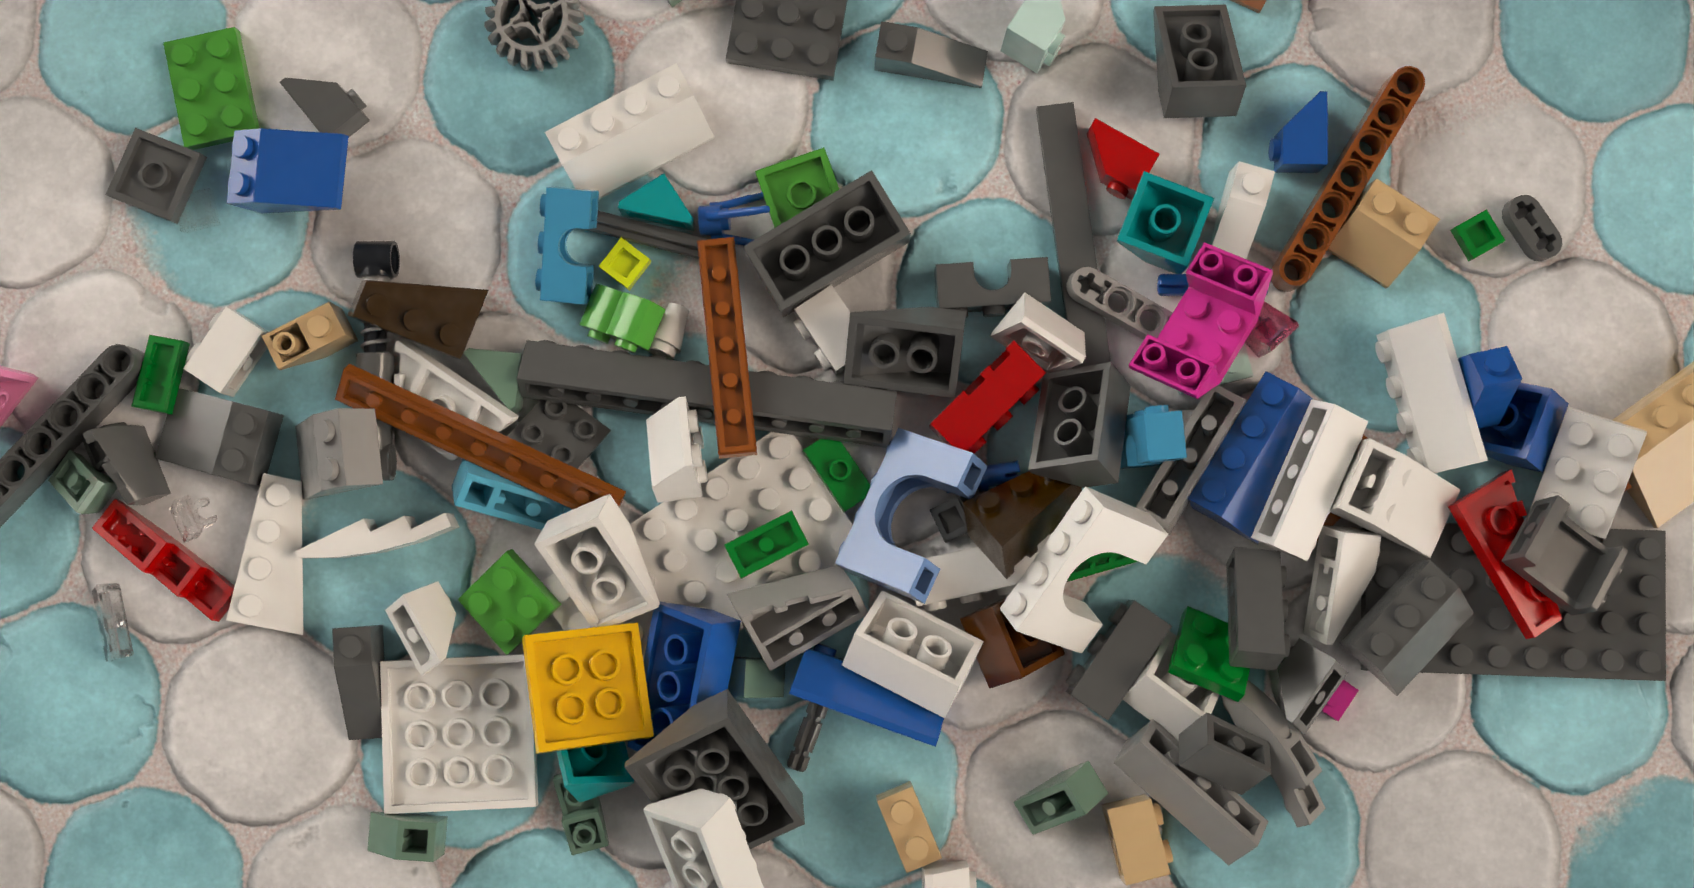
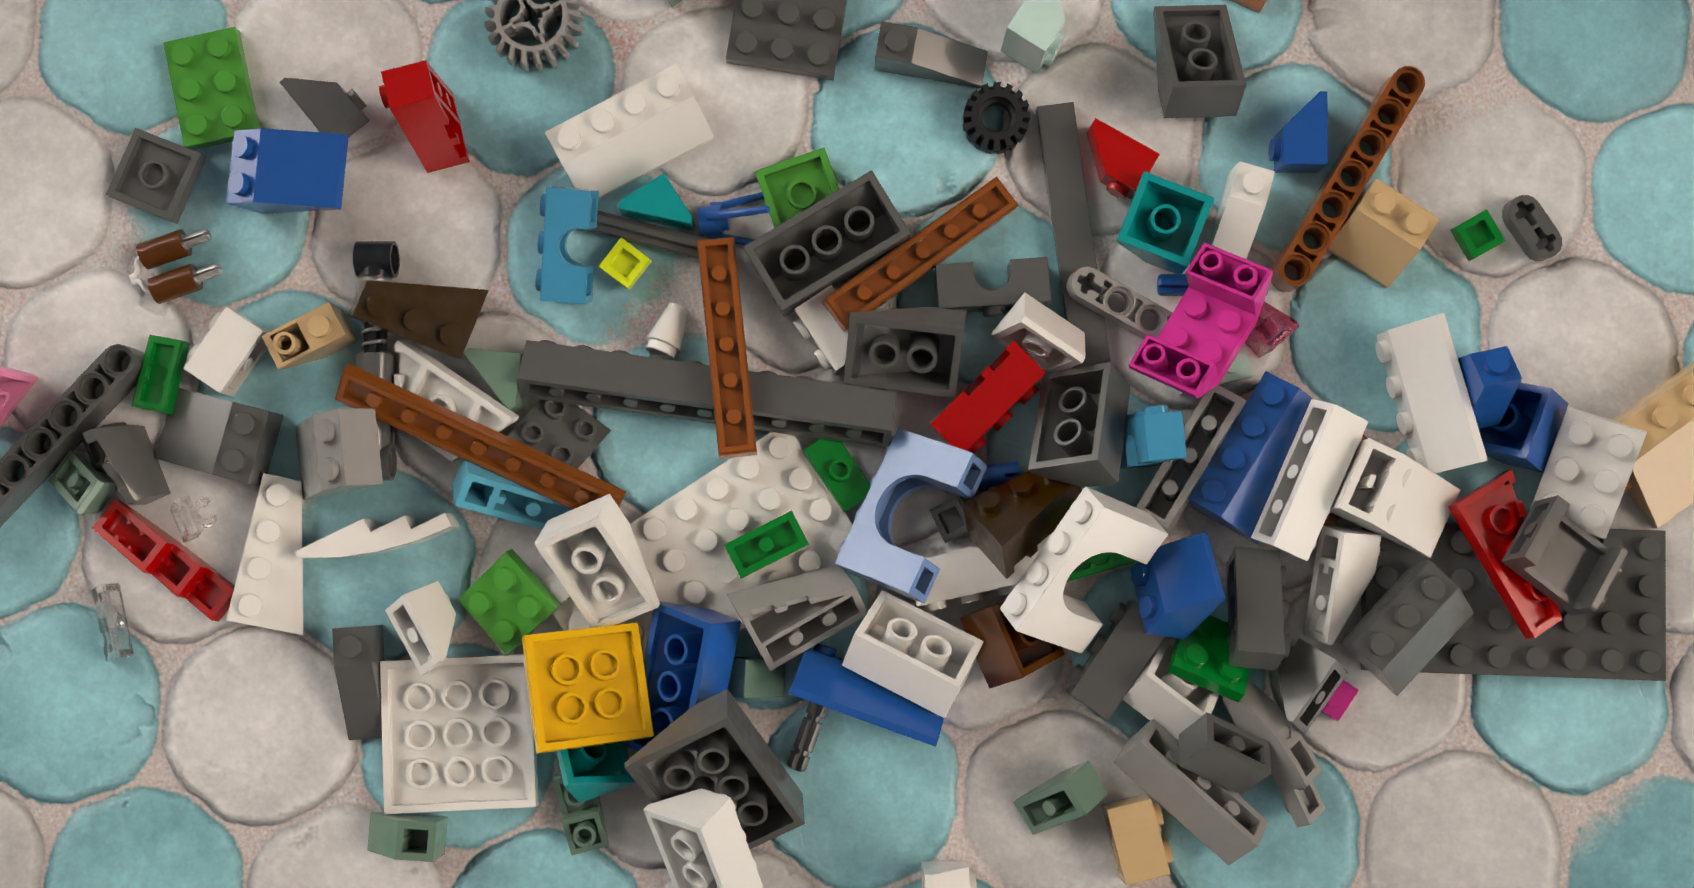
bright green brick [579,284,665,353] -> none
white slope [646,396,708,503] -> none
tan brick [876,781,942,873] -> none
none -> reddish brown piece [129,229,223,304]
none -> red wedge [379,60,470,173]
none -> dark orange tile [822,177,1019,332]
none -> black tyre [962,82,1030,154]
none -> blue slope [1130,533,1226,639]

